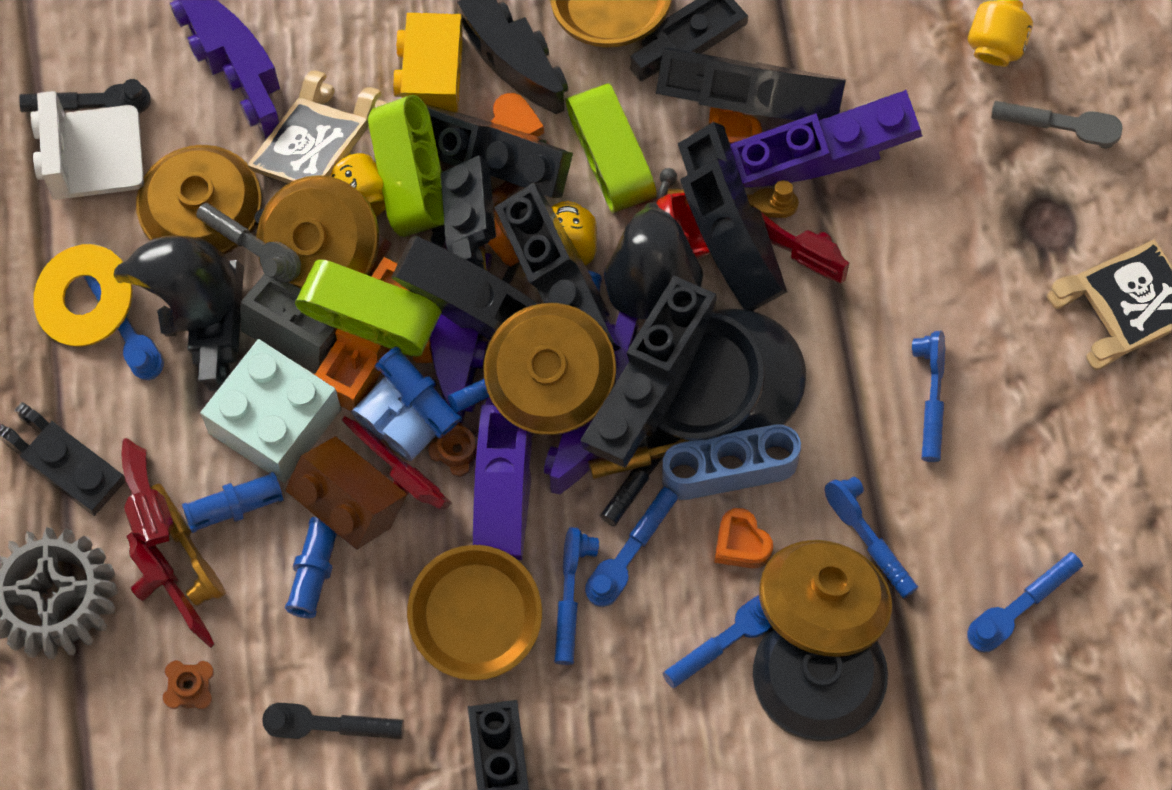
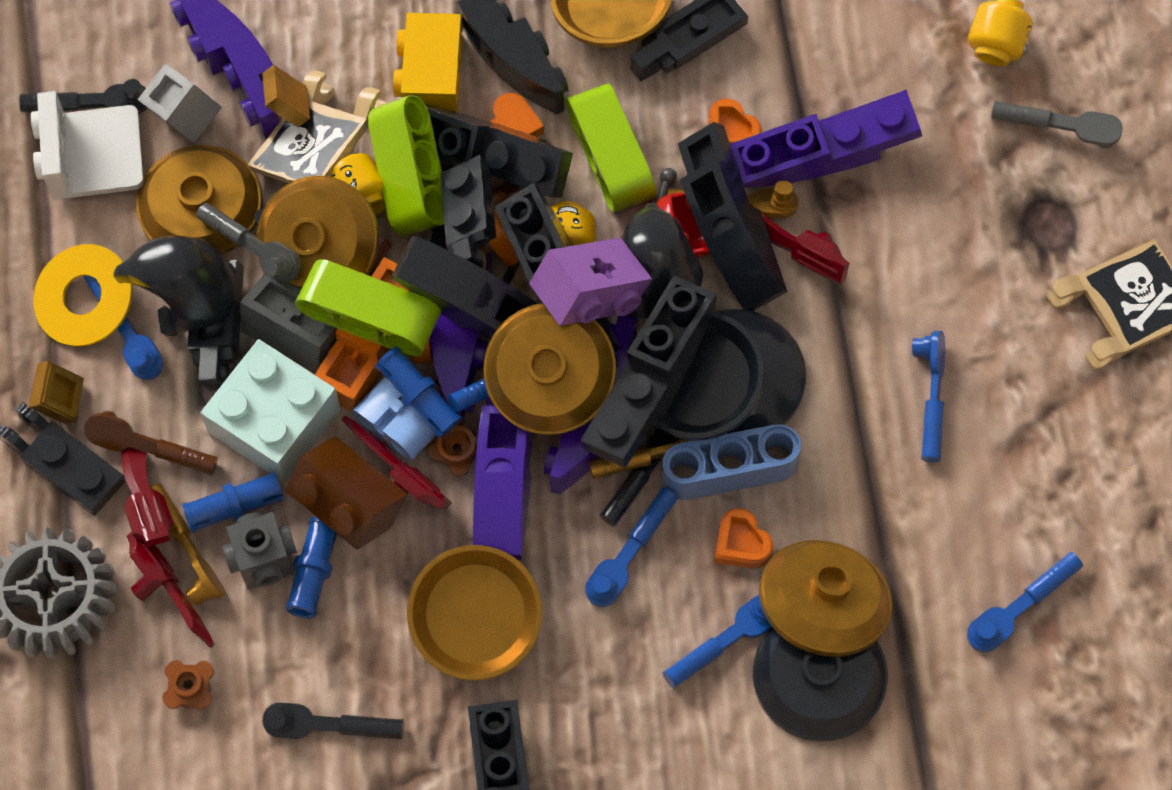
blue piece [554,527,599,665] -> none
black slope [656,47,846,121] -> none
blue piece [824,477,919,599] -> none
none -> pearl gold tile [29,361,84,424]
none -> reddish brown piece [84,411,218,475]
none -> light grey brick [138,63,222,143]
none -> dark grey brick [222,512,297,589]
none -> pearl gold tile [262,65,310,127]
none -> medium lavender brick [529,238,652,326]

